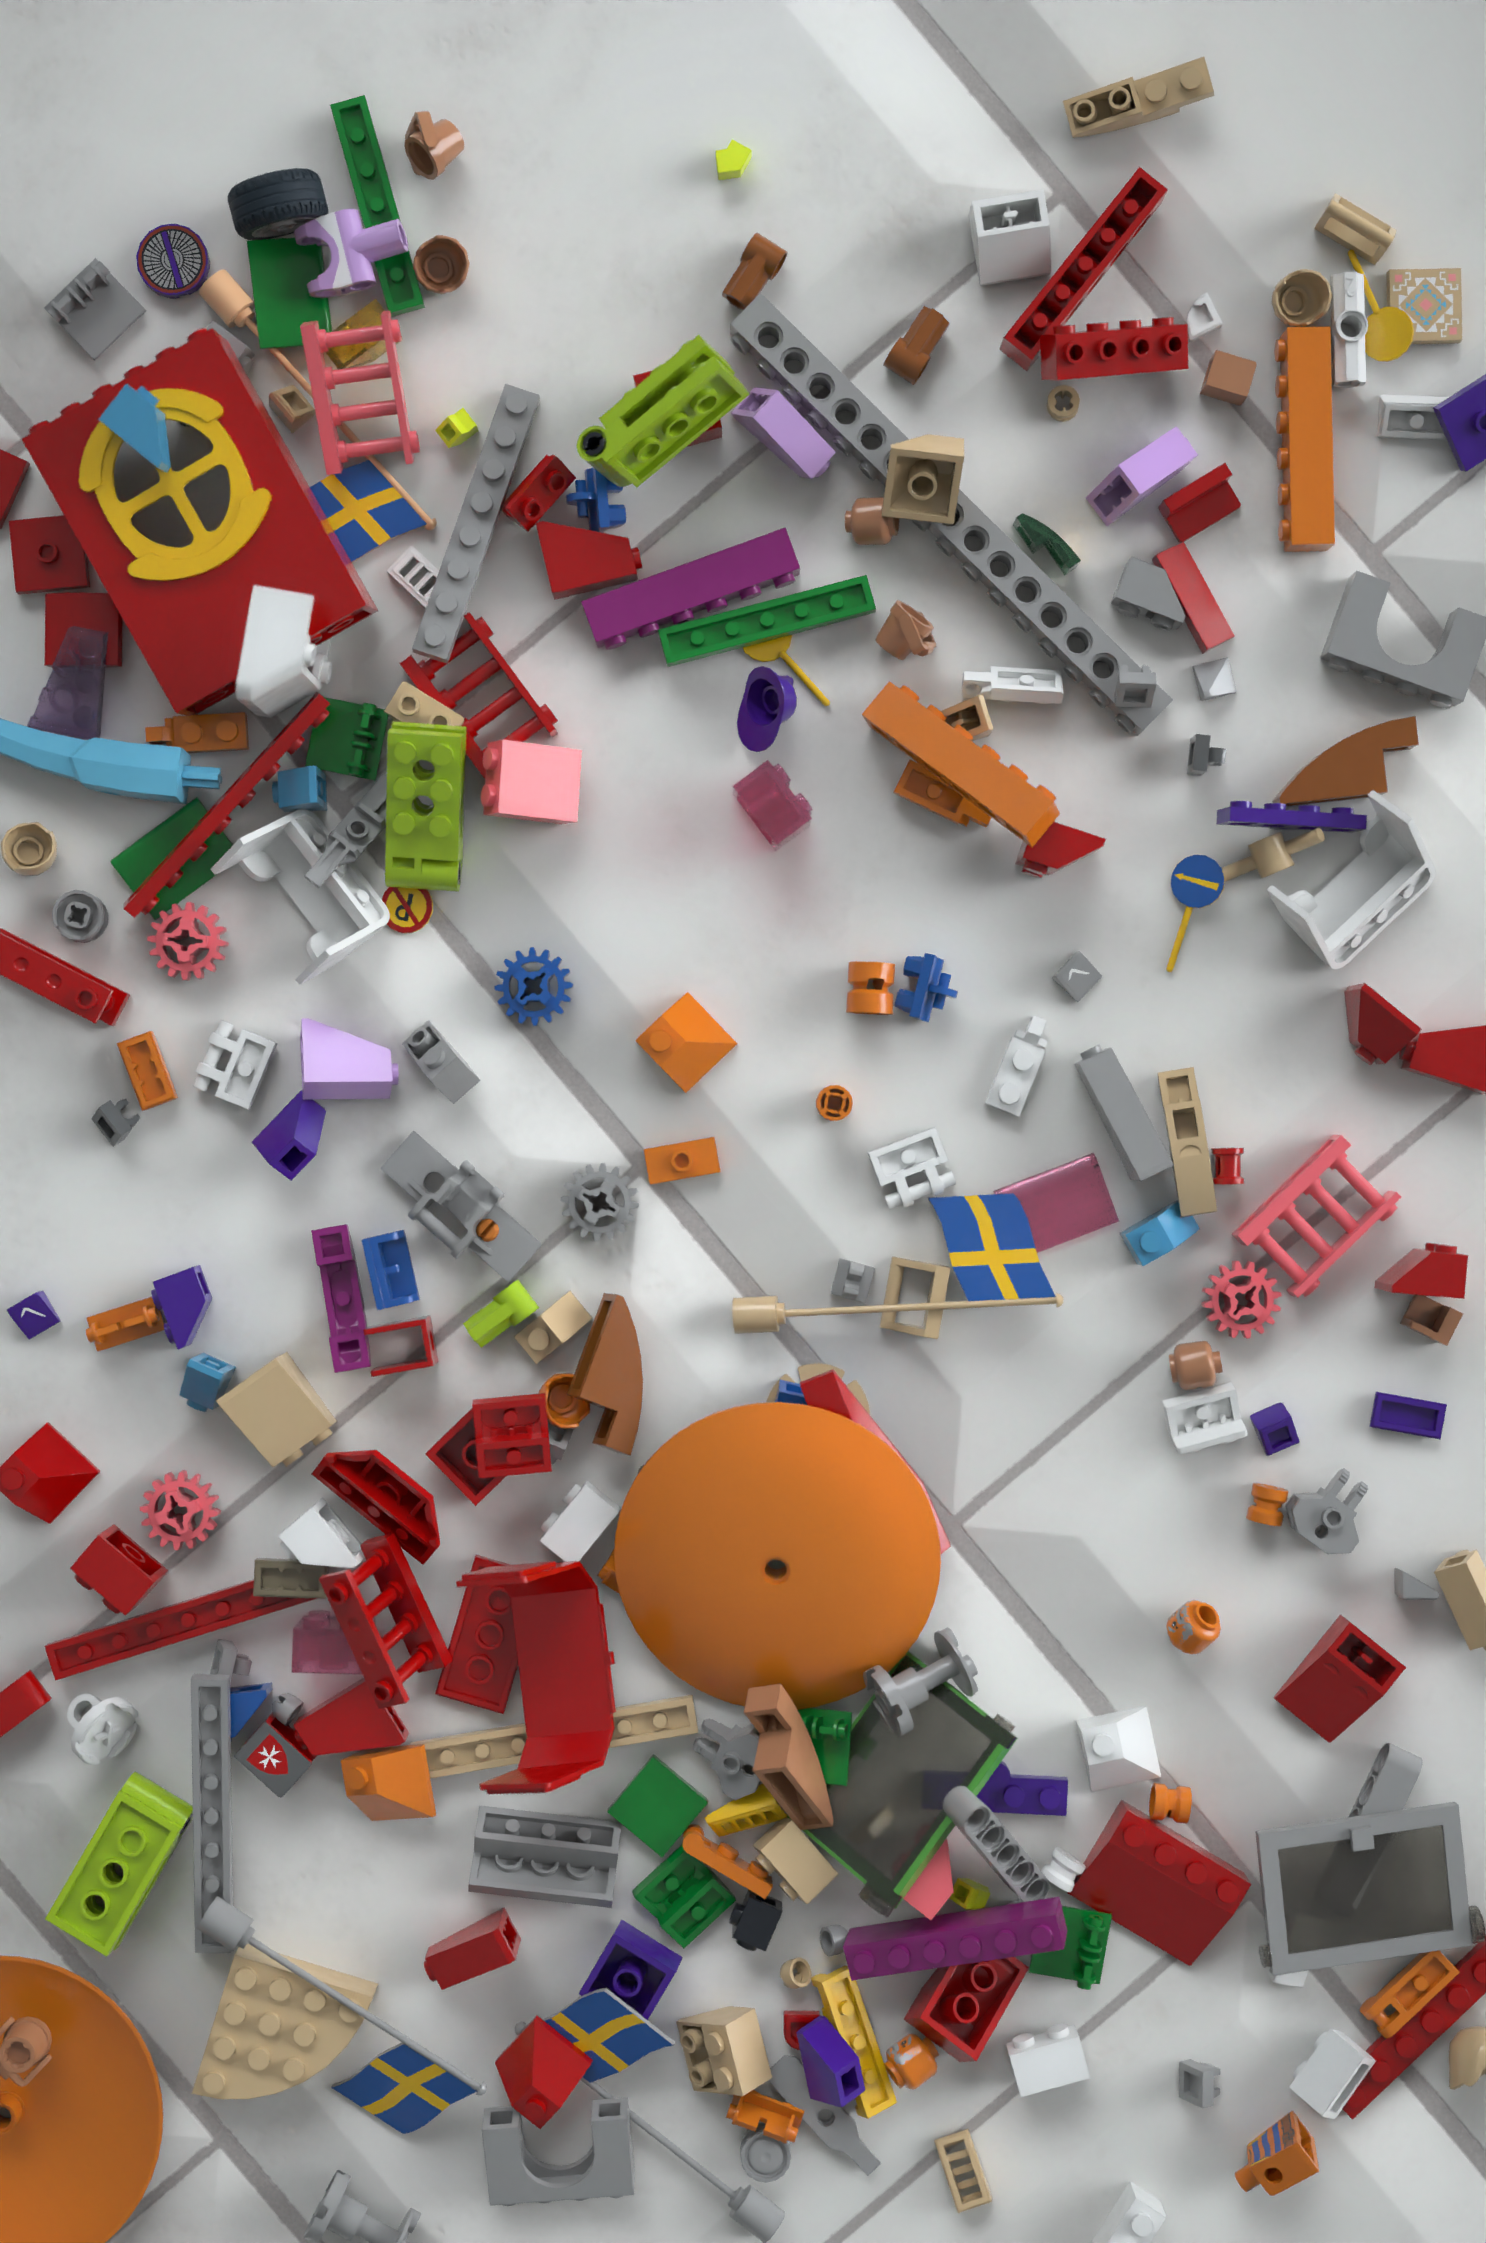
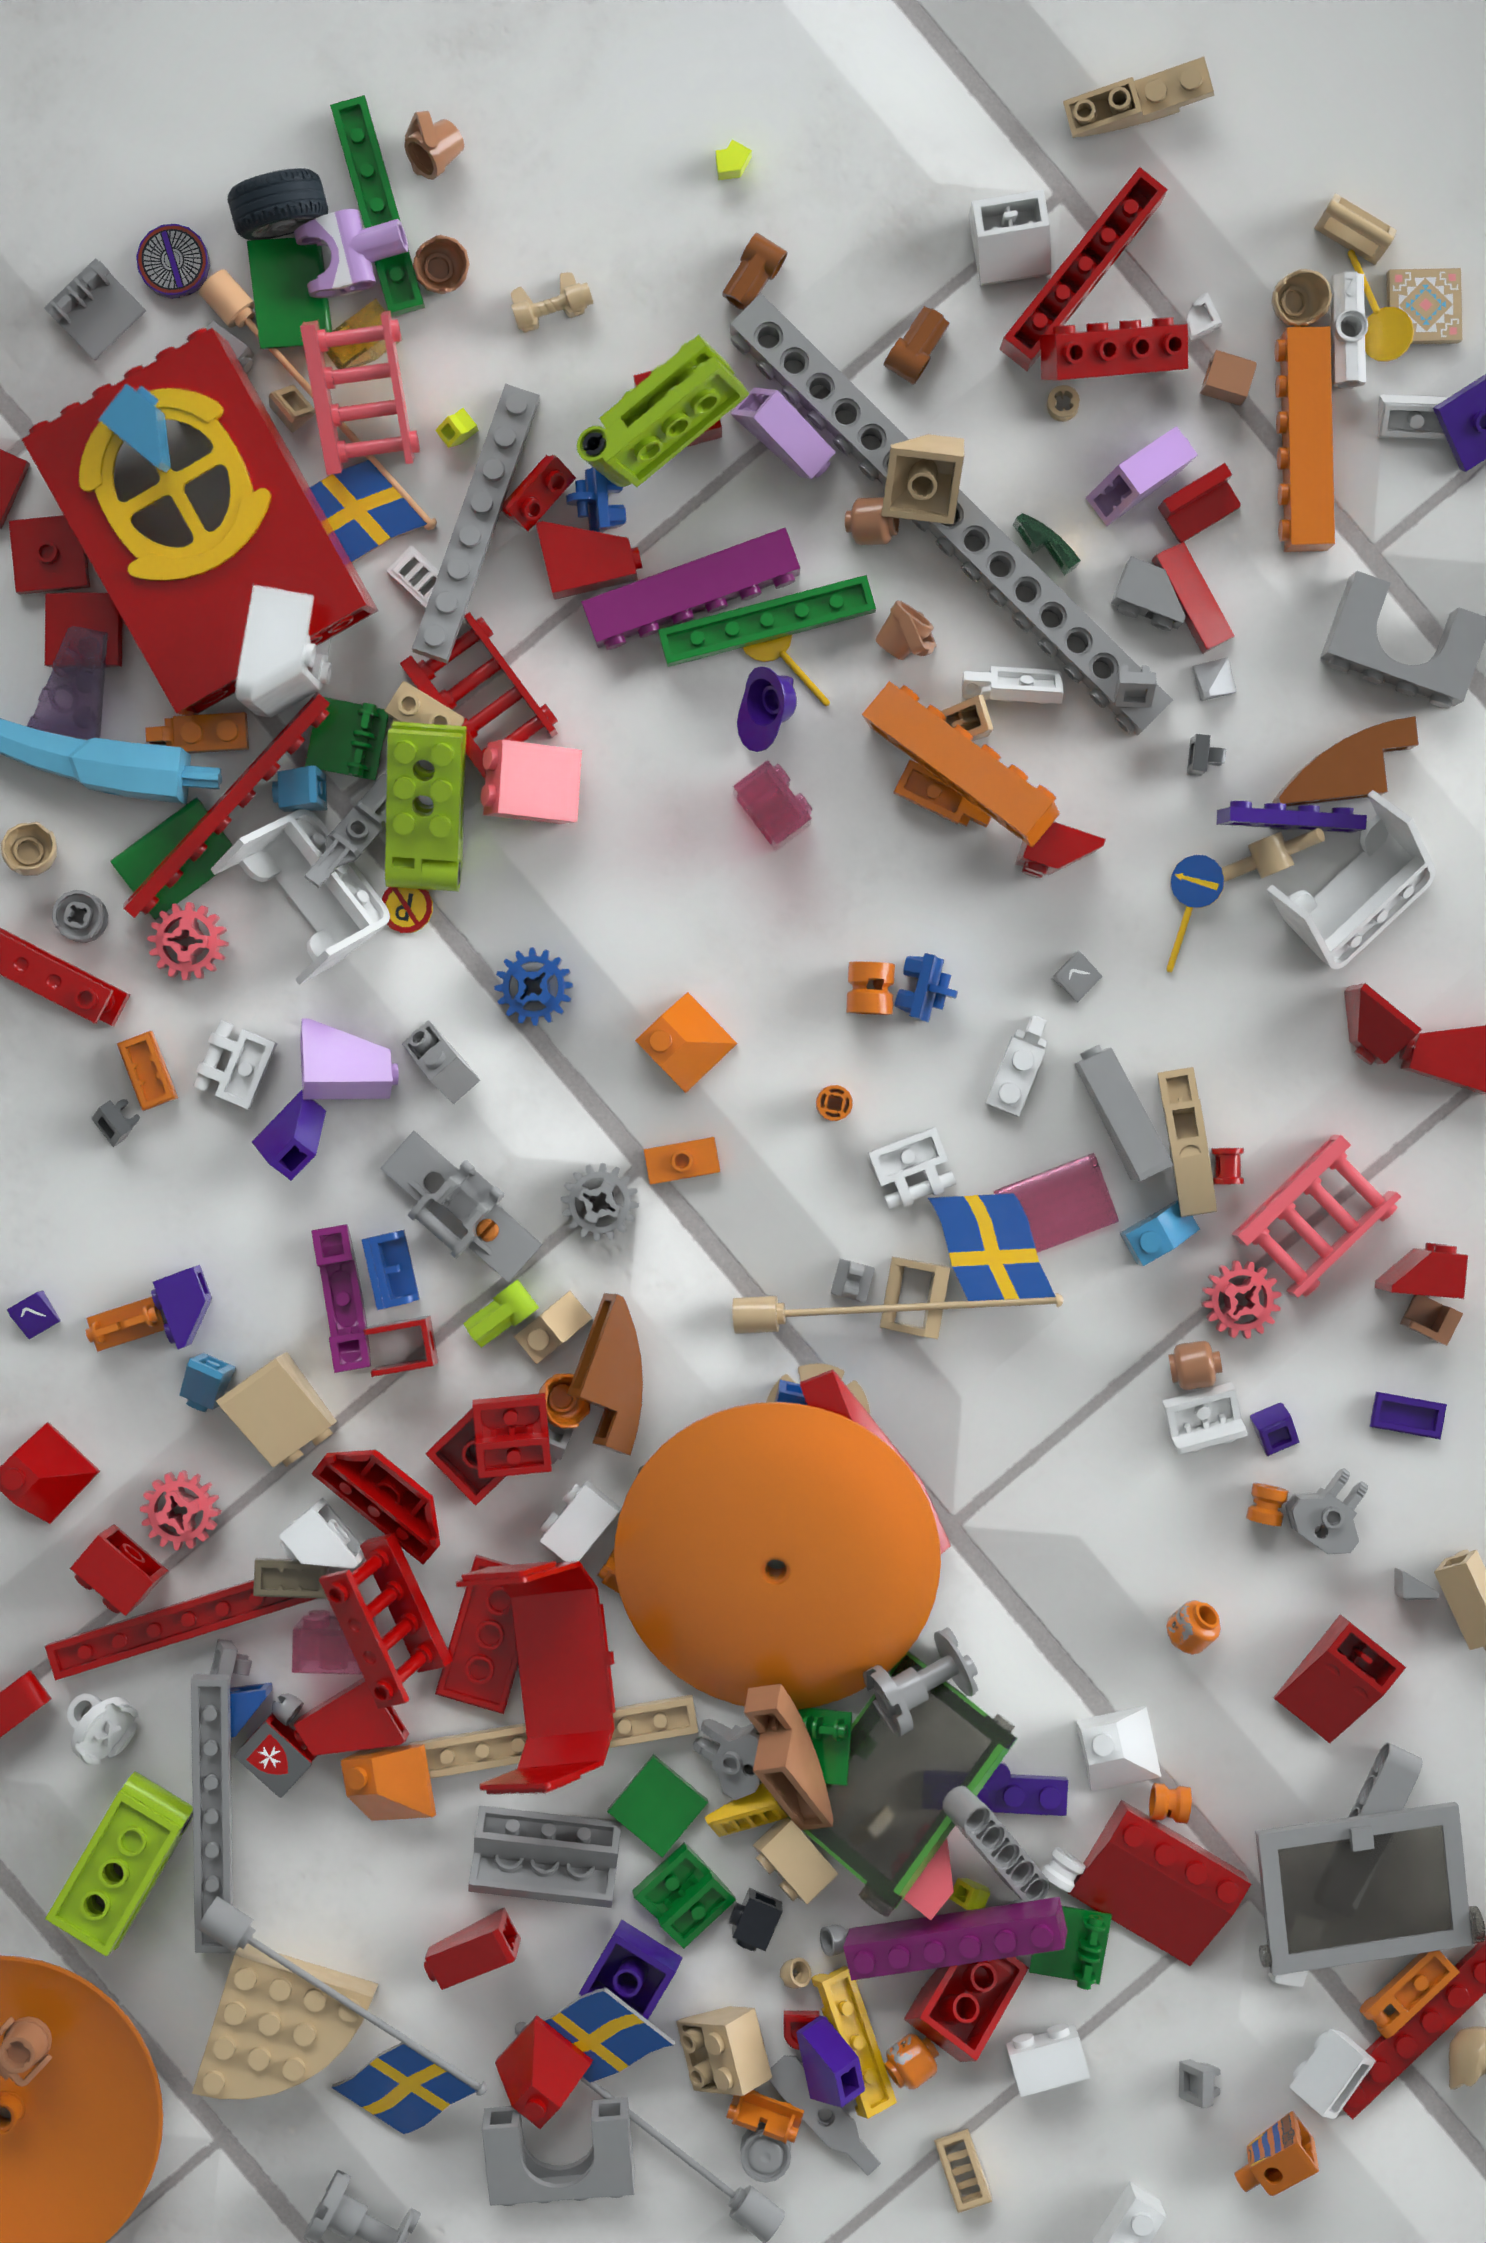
orange plate [683,1824,773,1899] -> none
none -> tan piece [511,272,594,333]

